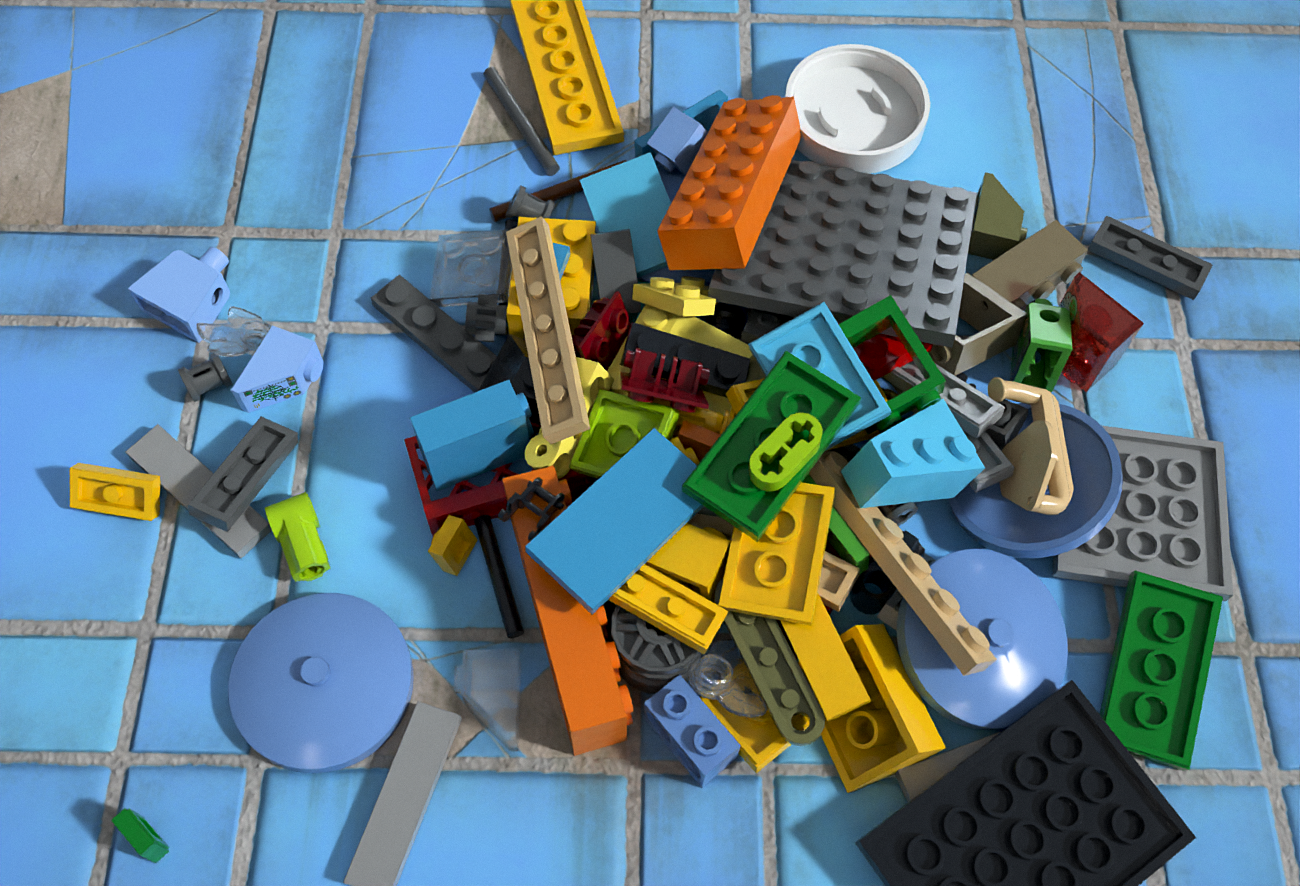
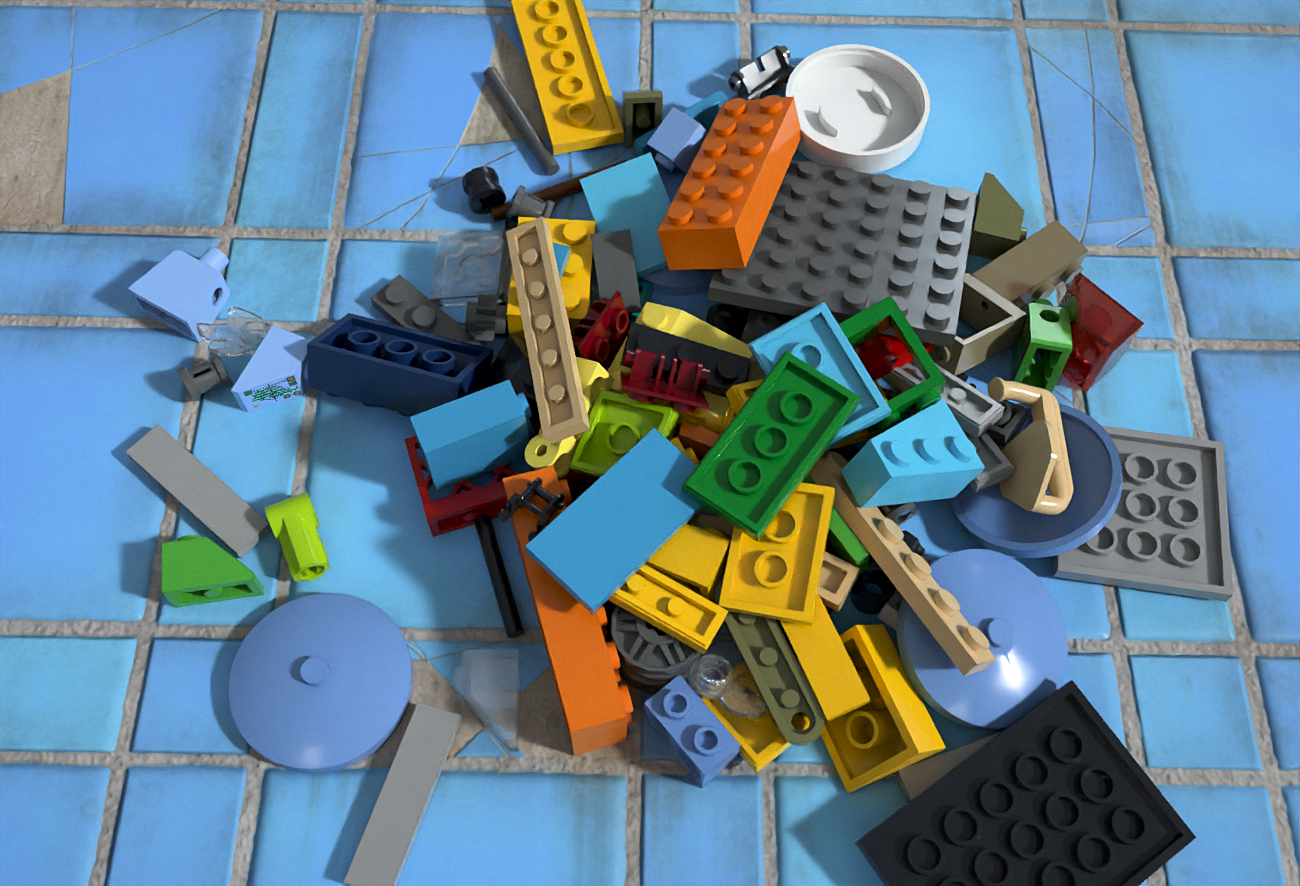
yellow plate [70,463,160,521] -> none
green tile [111,808,169,863] -> none
dark grey plate [188,416,298,532] -> none
yellow plate [428,515,478,576] -> none
light yellow plate [632,276,718,317] -> none
lime beam [749,412,823,492] -> none
dark grey plate [1088,215,1213,300] -> none
green tile [1099,570,1223,771] -> none
none -> bright green slope [161,535,264,608]
none -> dark blue slope [307,313,494,417]
none -> black wheel [462,167,506,214]
none -> olive slope [622,89,663,149]
none -> dark grey hinge [728,45,798,100]

